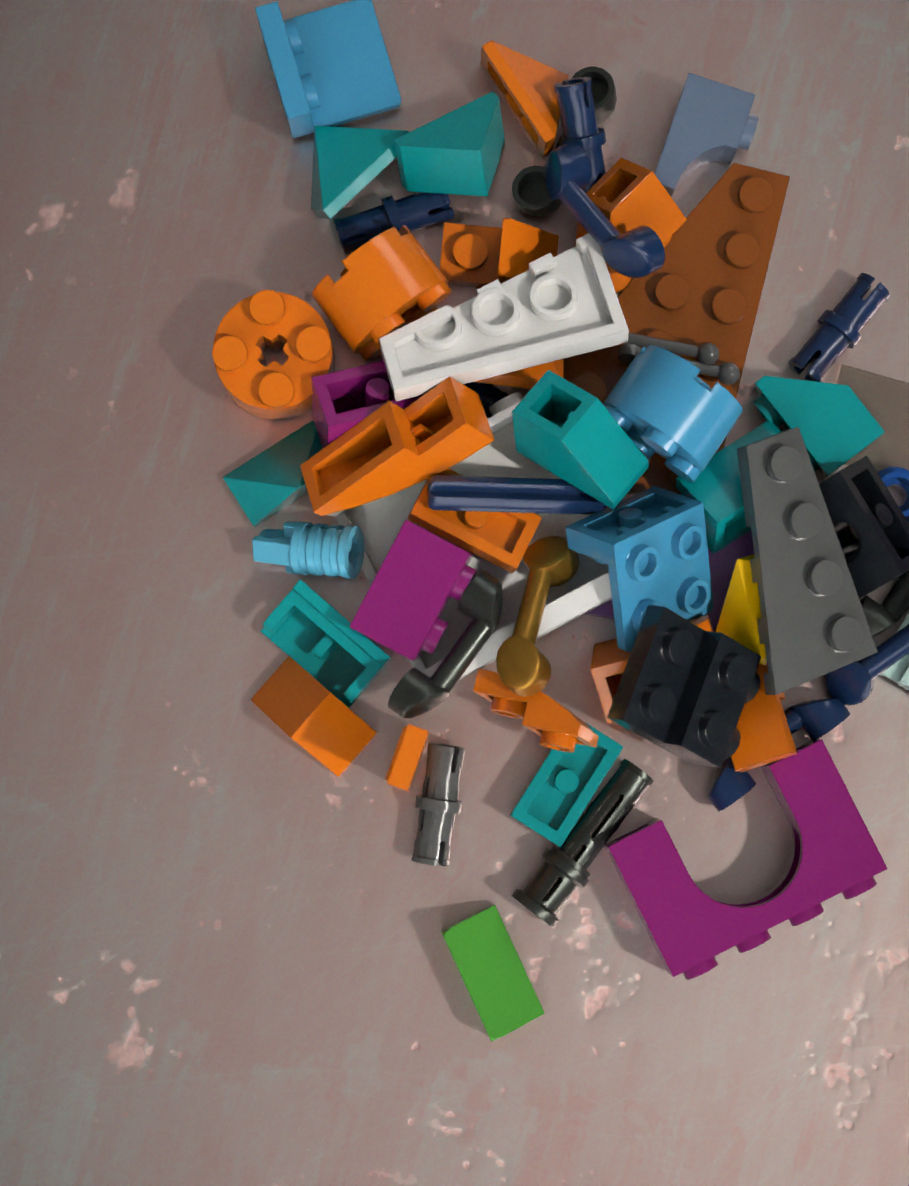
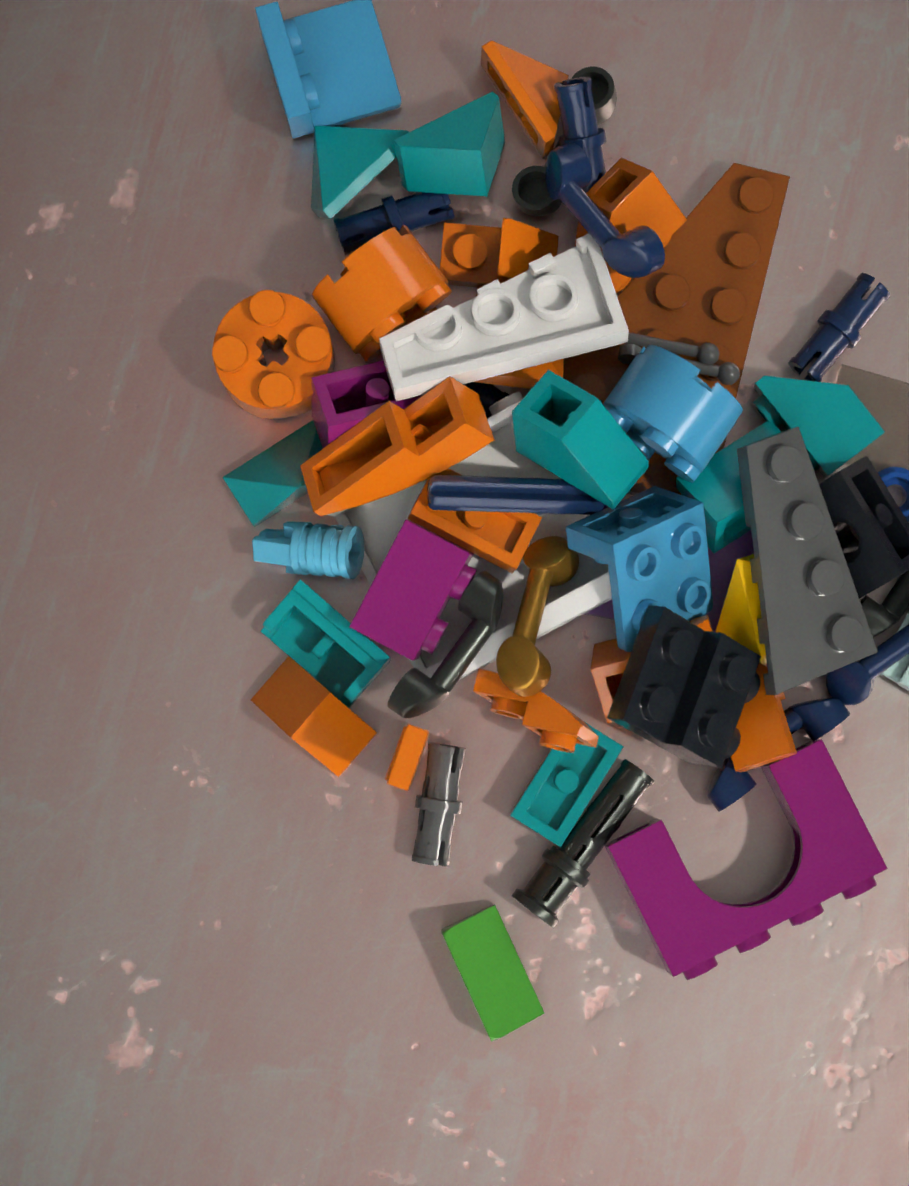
sand blue arch [655,73,759,196] -> none

